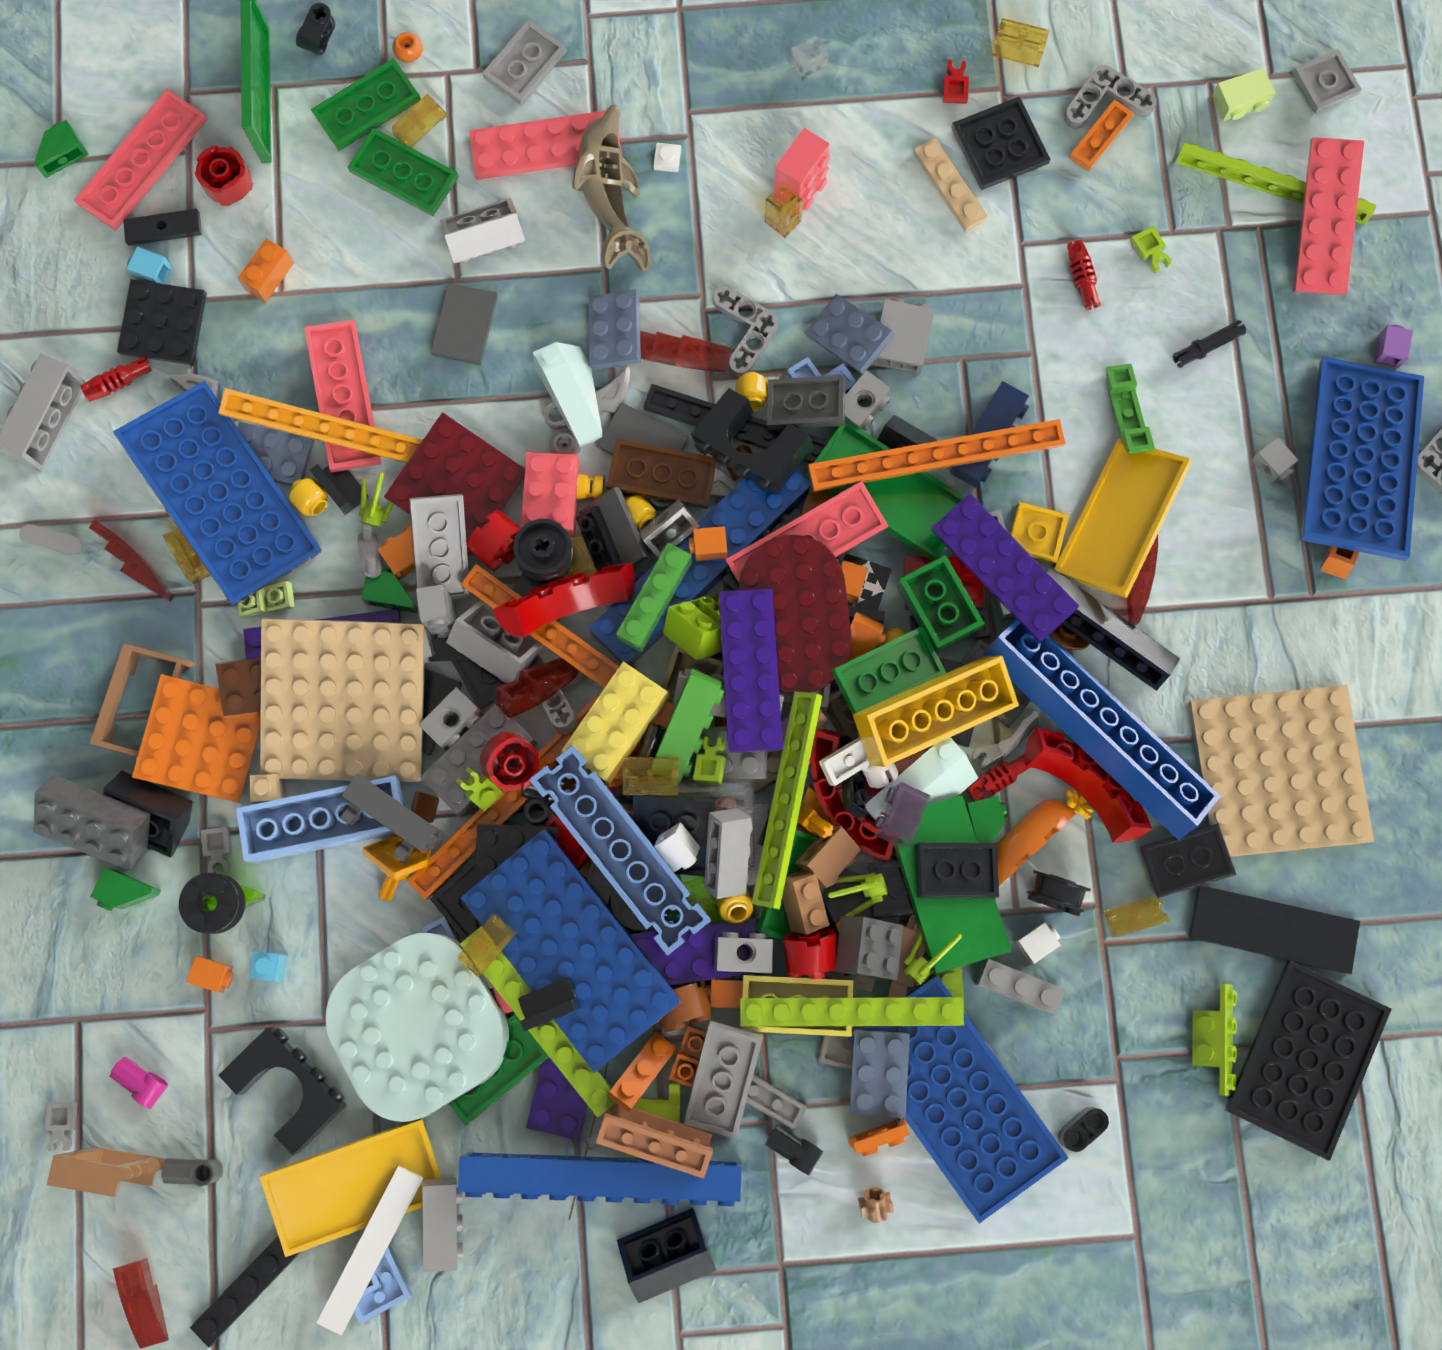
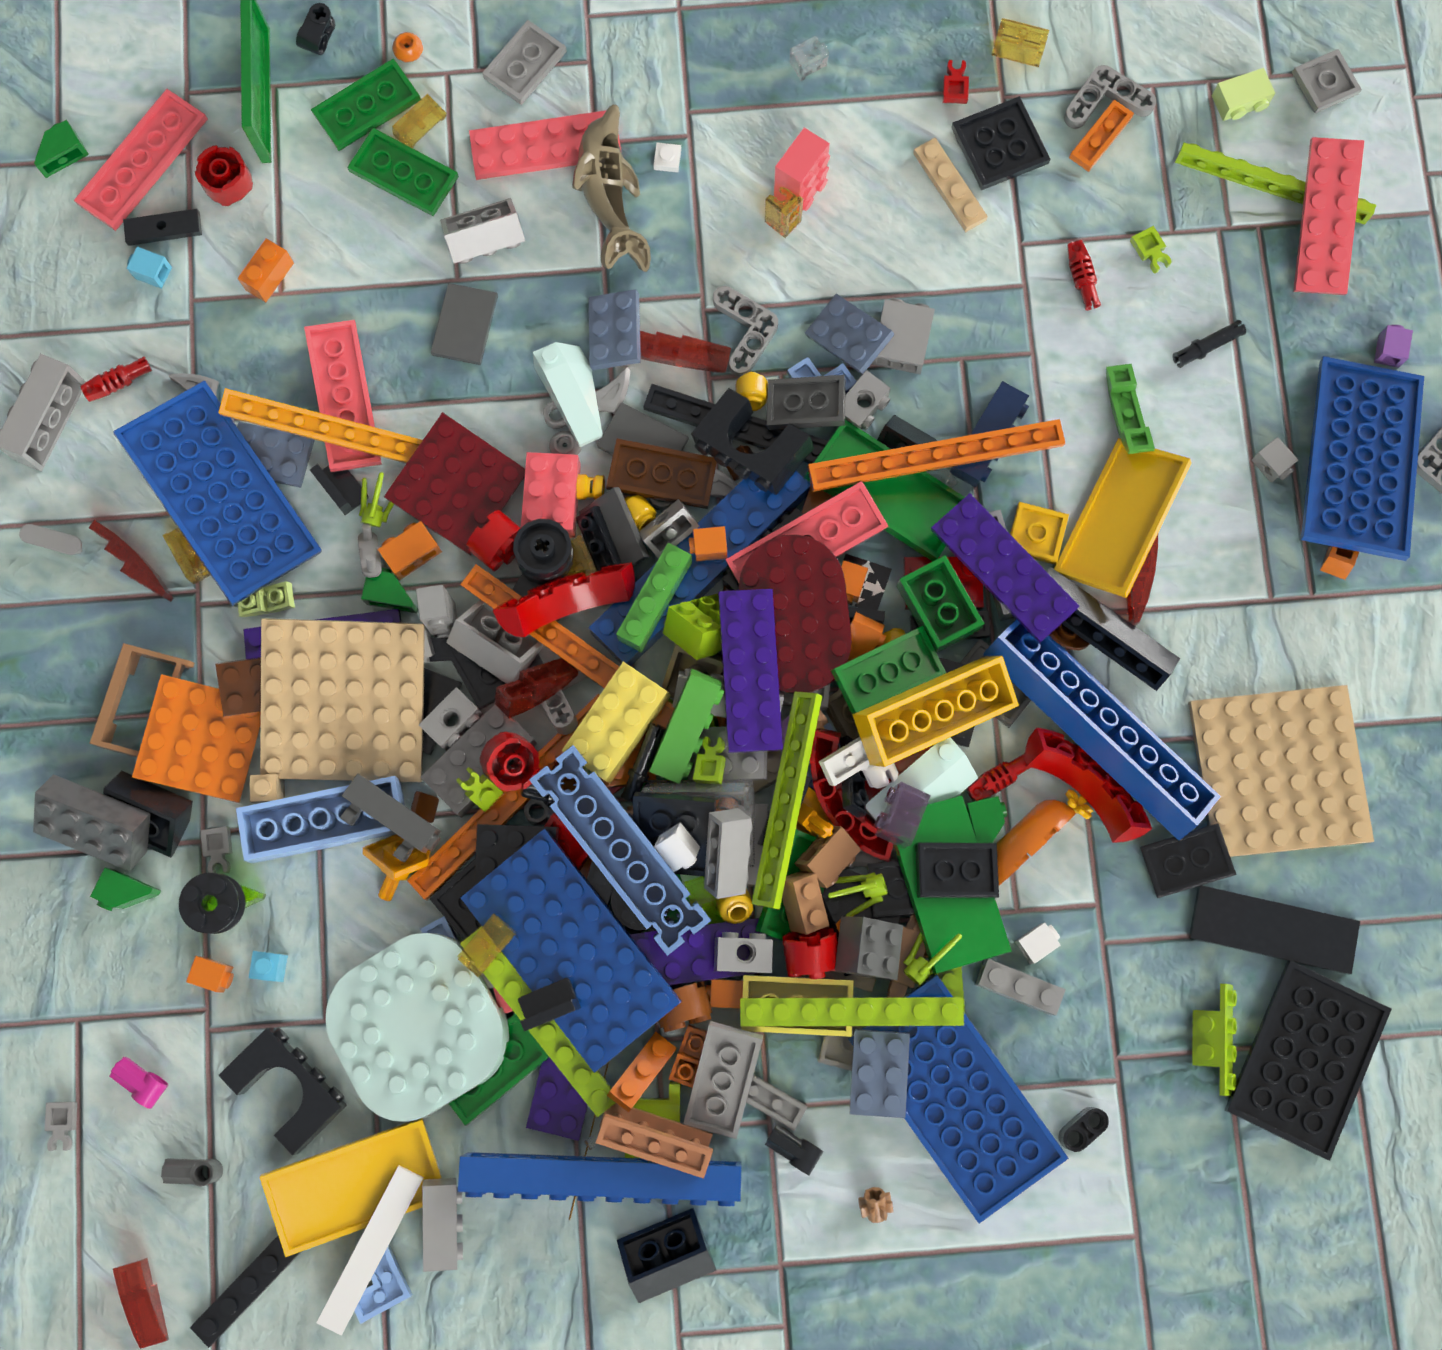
medium nougat hinge [47,1147,165,1197] -> none
black plate [117,279,207,366] -> none
yellow head [289,478,328,516] -> none
light grey plate [409,494,470,602] -> none
clear yellow hinge [622,757,679,795] -> none
orange plate [847,1118,910,1156] -> none
light grey arm [973,709,1039,769] -> none
black wheel [1026,870,1091,916] -> none
clear yellow hinge [1103,897,1169,938] -> none

